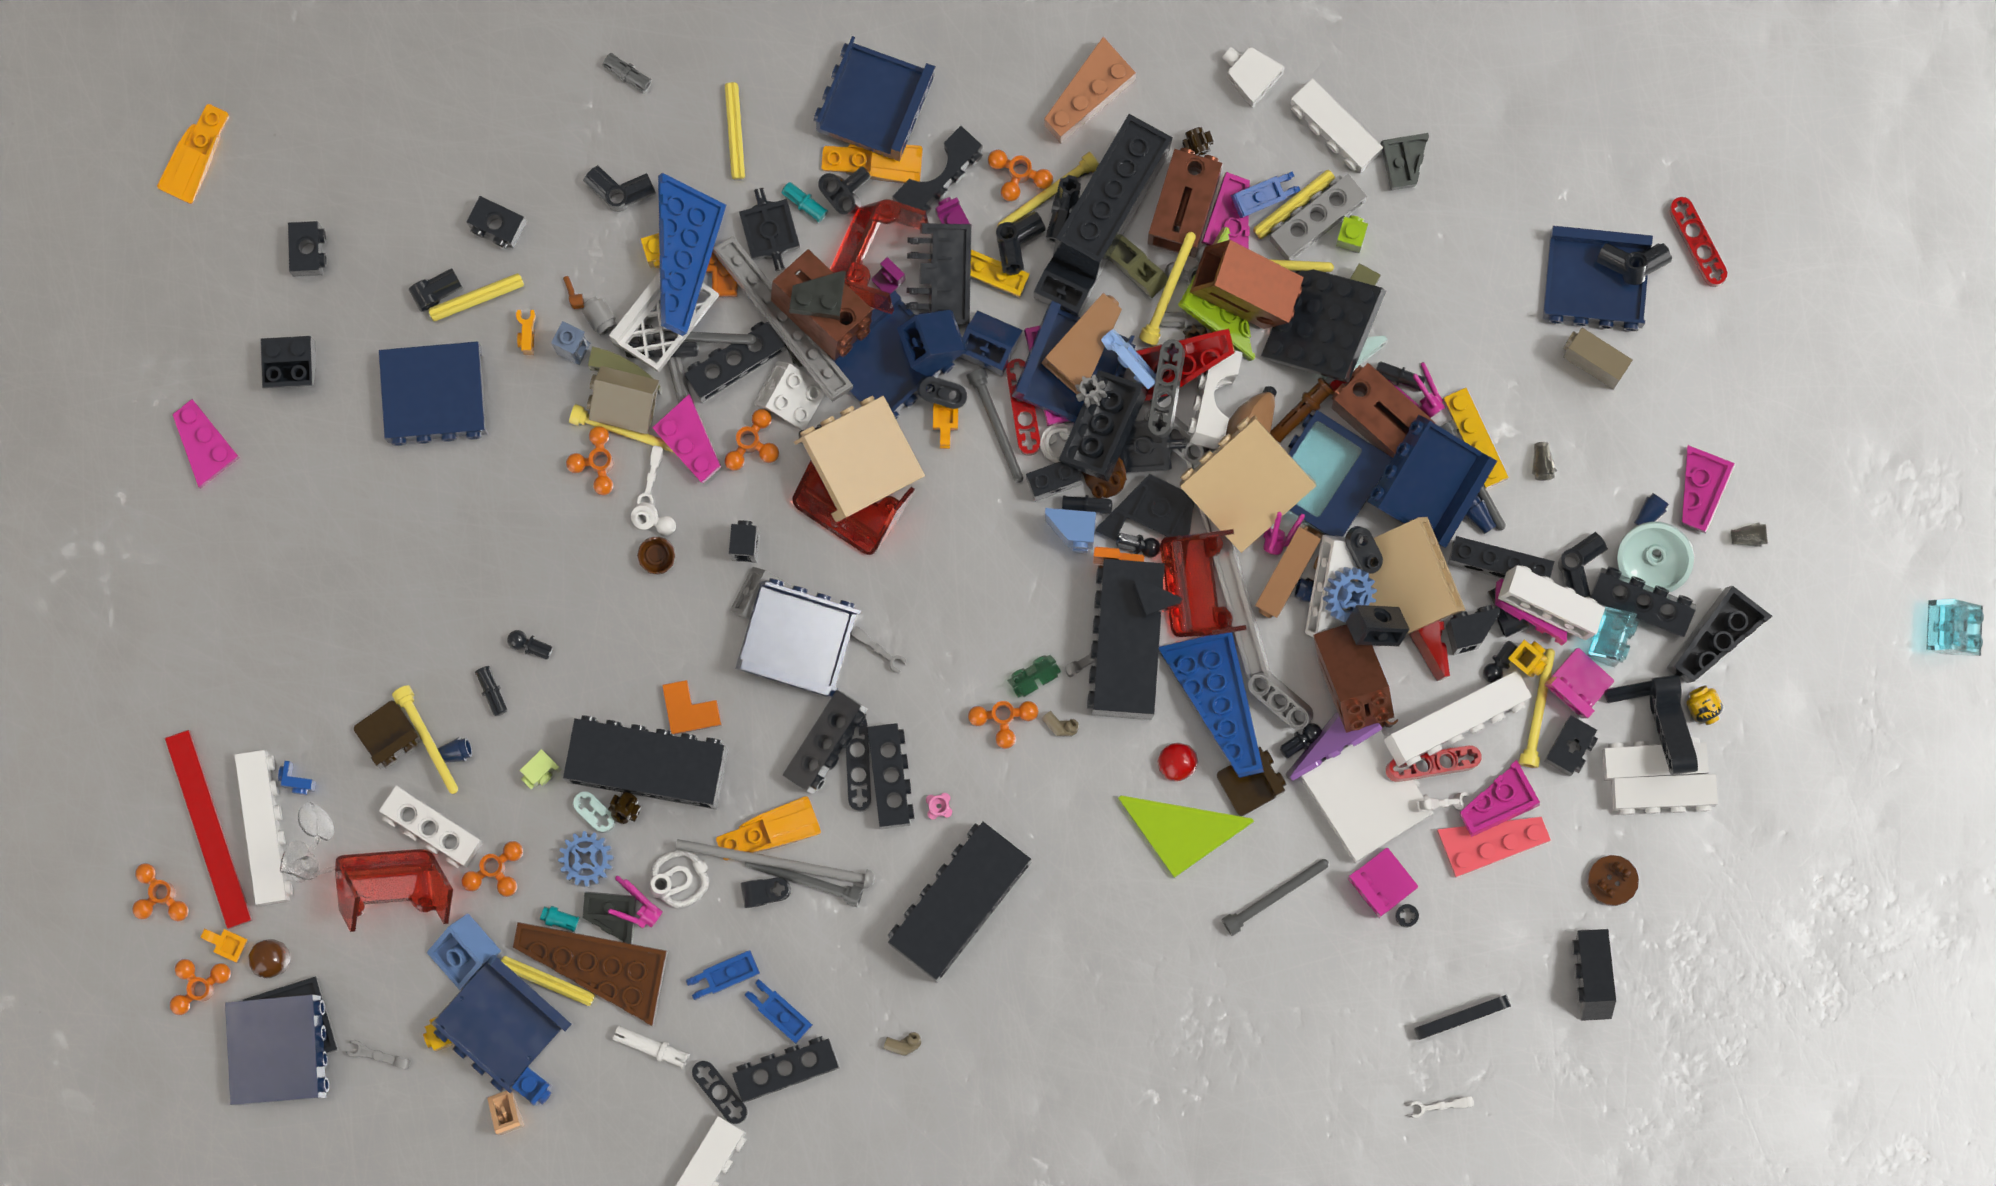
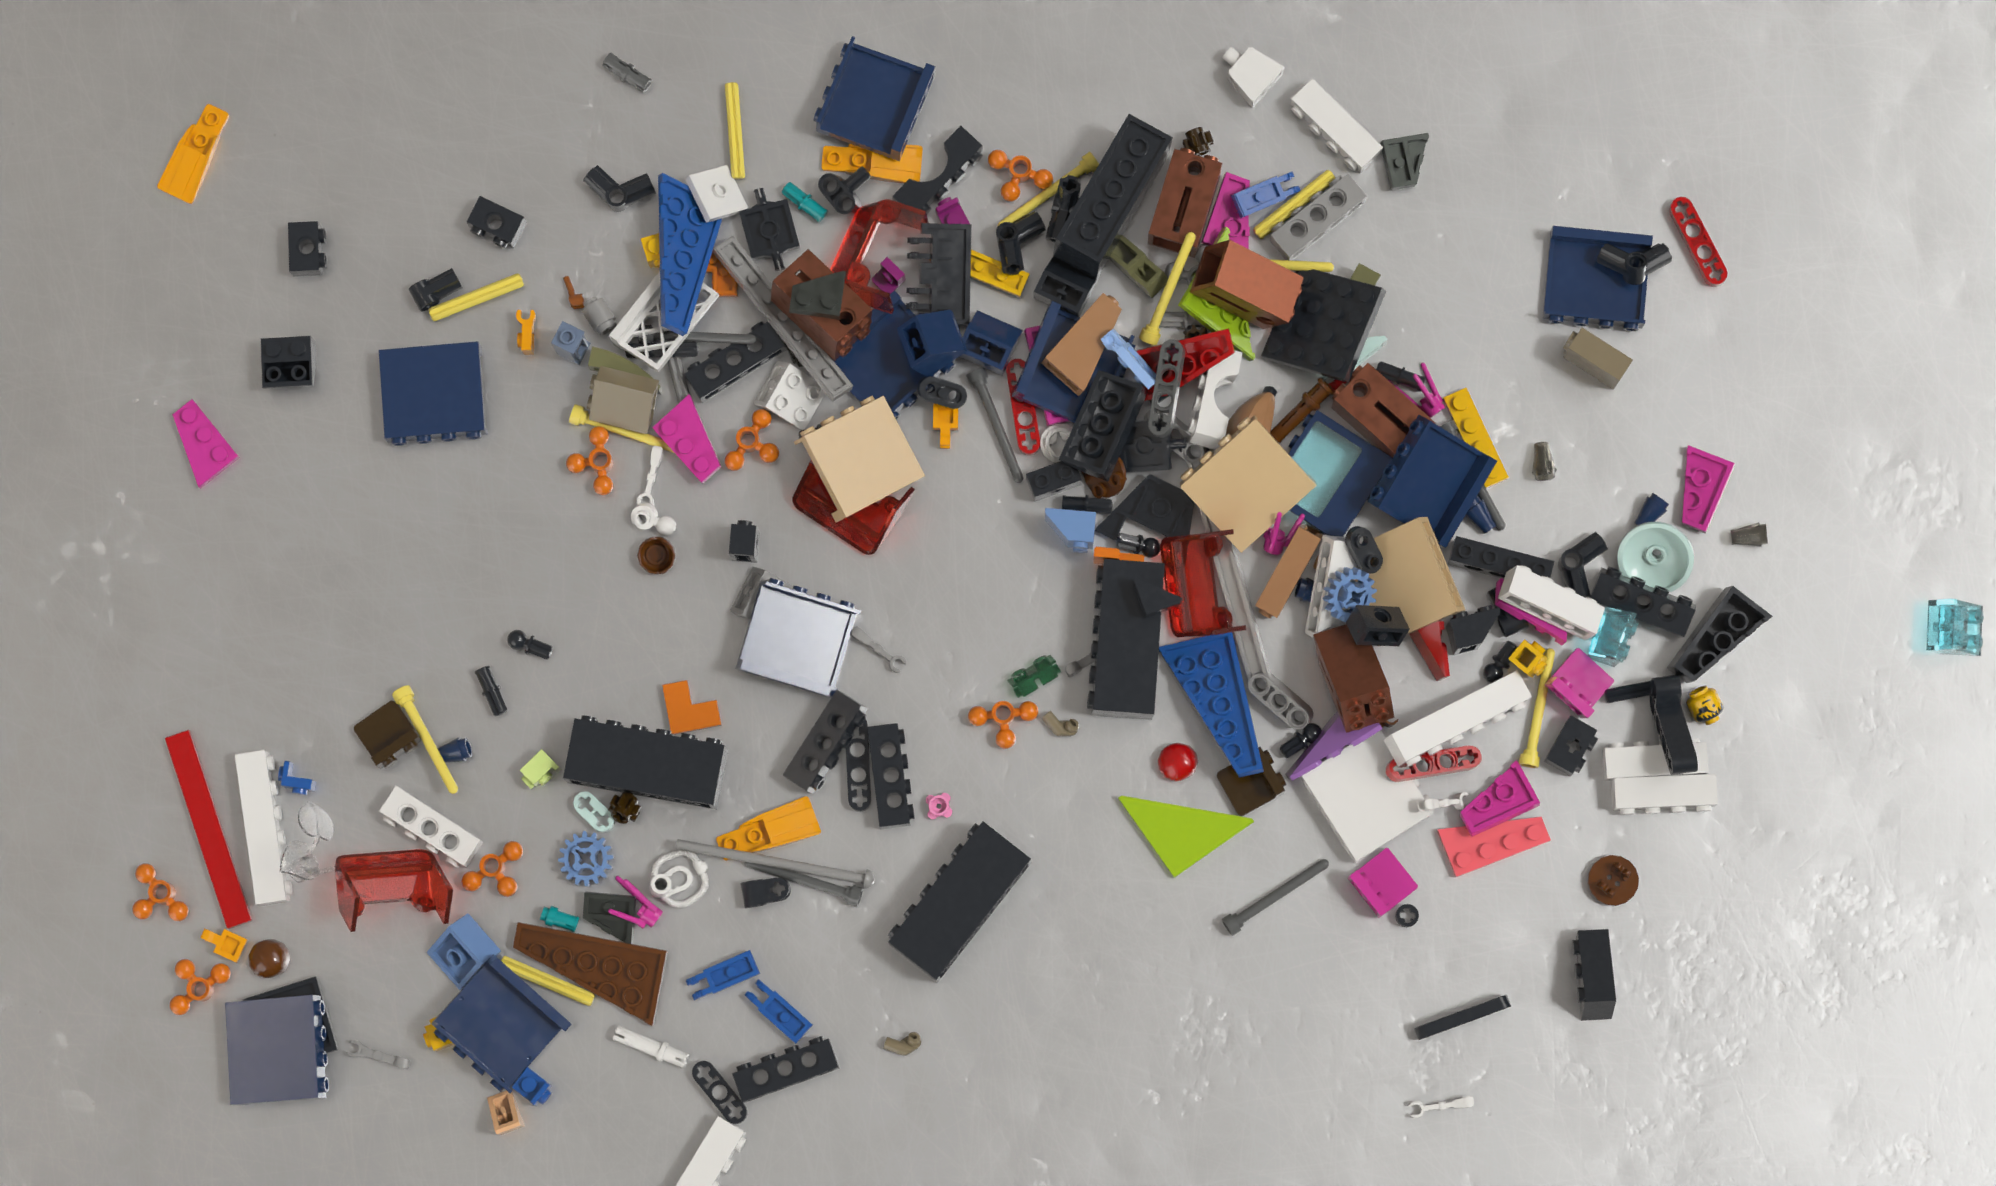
nougat wedge [1044,37,1136,144] -> none
light grey gear [1075,375,1107,407] -> none
lime brick [1336,215,1368,253] -> none
none -> white plate [685,165,749,223]

